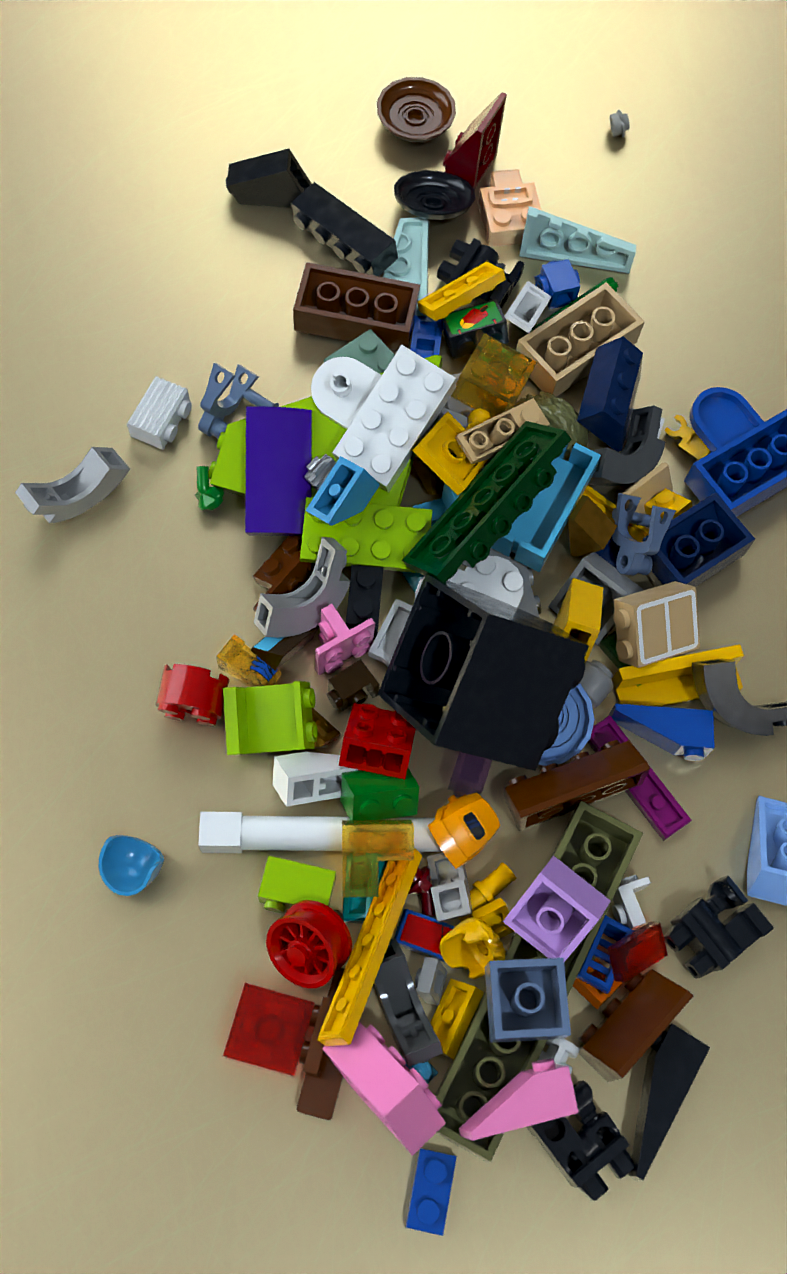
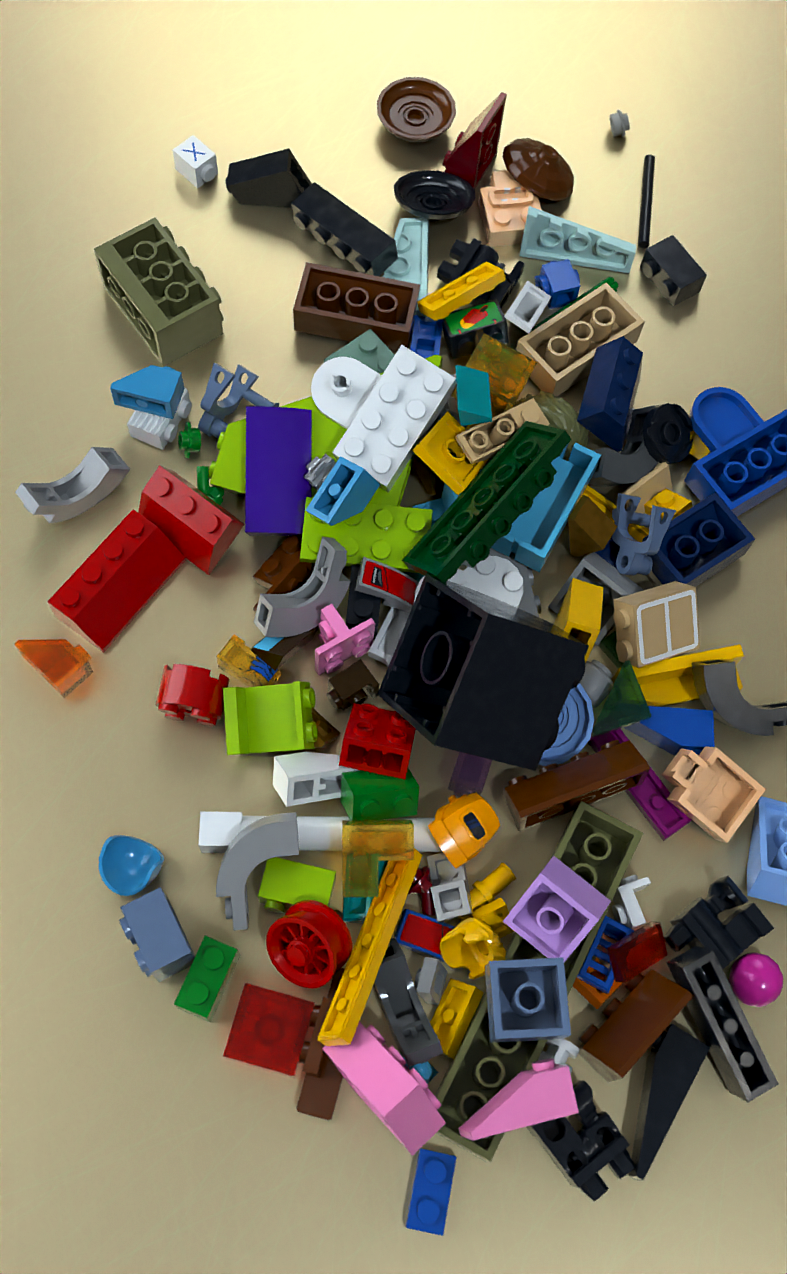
none -> clear orange slope [14,639,93,698]
none -> red slope [47,509,186,653]
none -> olive brick [94,218,224,367]
none -> dark azure slope [110,365,184,419]
none -> sand blue brick [119,887,195,982]
none -> red slope [138,465,245,575]
none -> white brick [173,135,218,188]
none -> green brick [174,936,240,1022]
none -> green plate [178,422,201,458]
none -> light grey arch [216,812,299,930]
none -> slope [355,557,419,612]
none -> teal slope [455,365,492,426]
none -> reddish brown hat [502,138,574,201]
none -> clear green tile [591,660,652,738]
none -> black bar [638,155,655,249]
none -> black brick [640,235,707,306]
none -> black tile [643,403,693,464]
none -> light nougat piece [662,746,766,843]
none -> black brick [666,946,778,1102]
none -> dark pink hair [728,952,783,1008]

